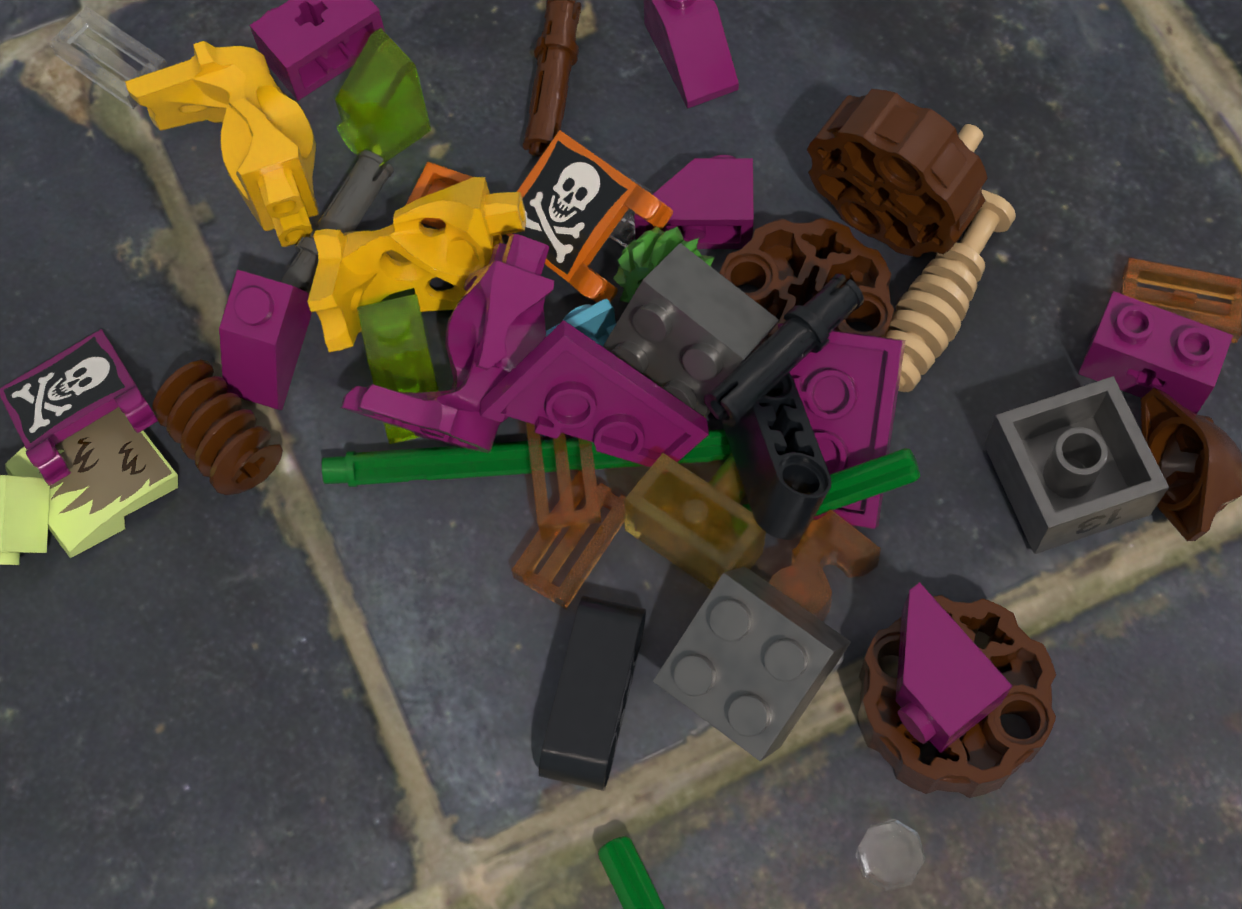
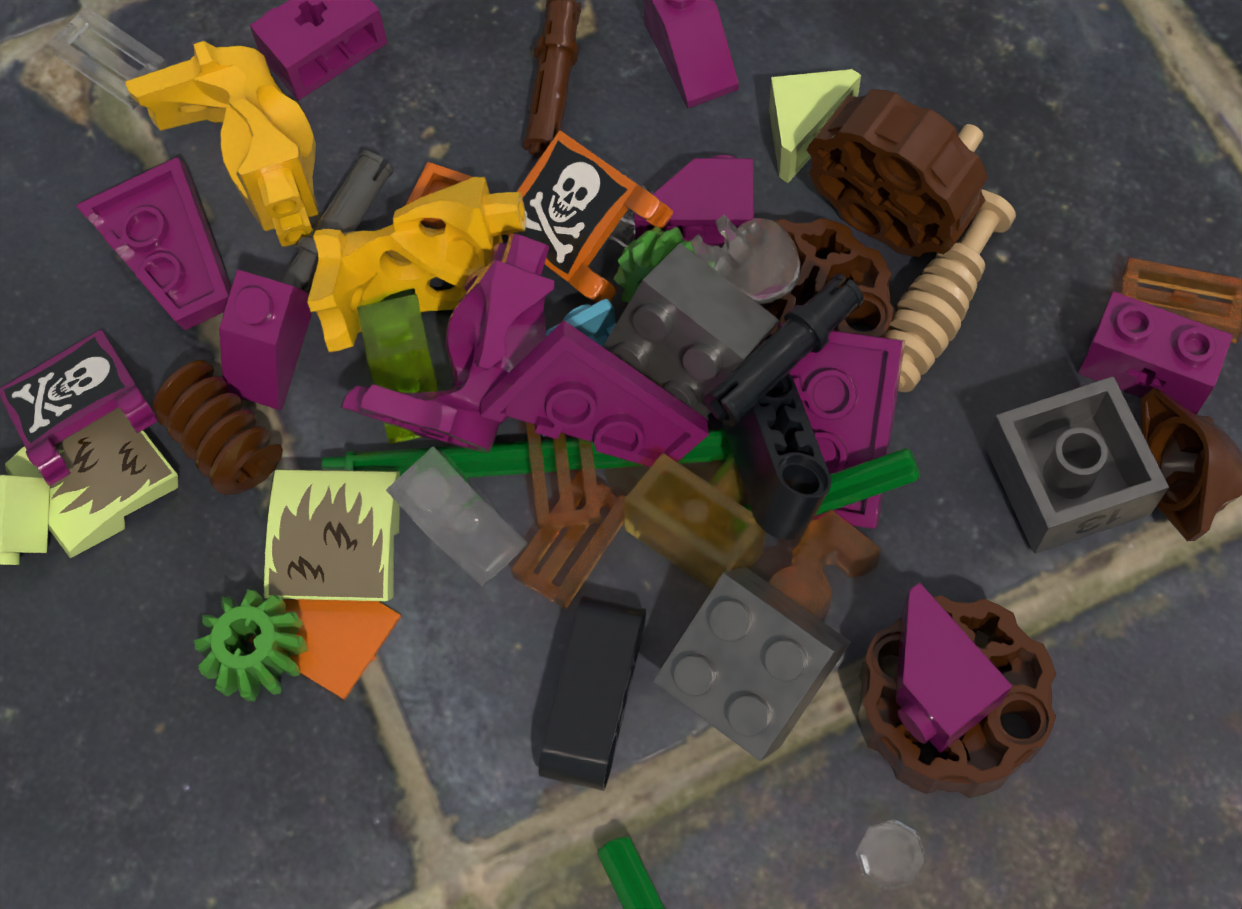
clear neon green slope [335,28,431,167] -> none
none -> magenta wing [75,157,231,330]
none -> bright green gear [193,589,308,702]
none -> orange window [248,599,402,700]
none -> slope [264,469,400,601]
none -> clear slope [386,446,528,586]
none -> clear piece [691,215,800,305]
none -> yellowish green slope [769,69,861,183]

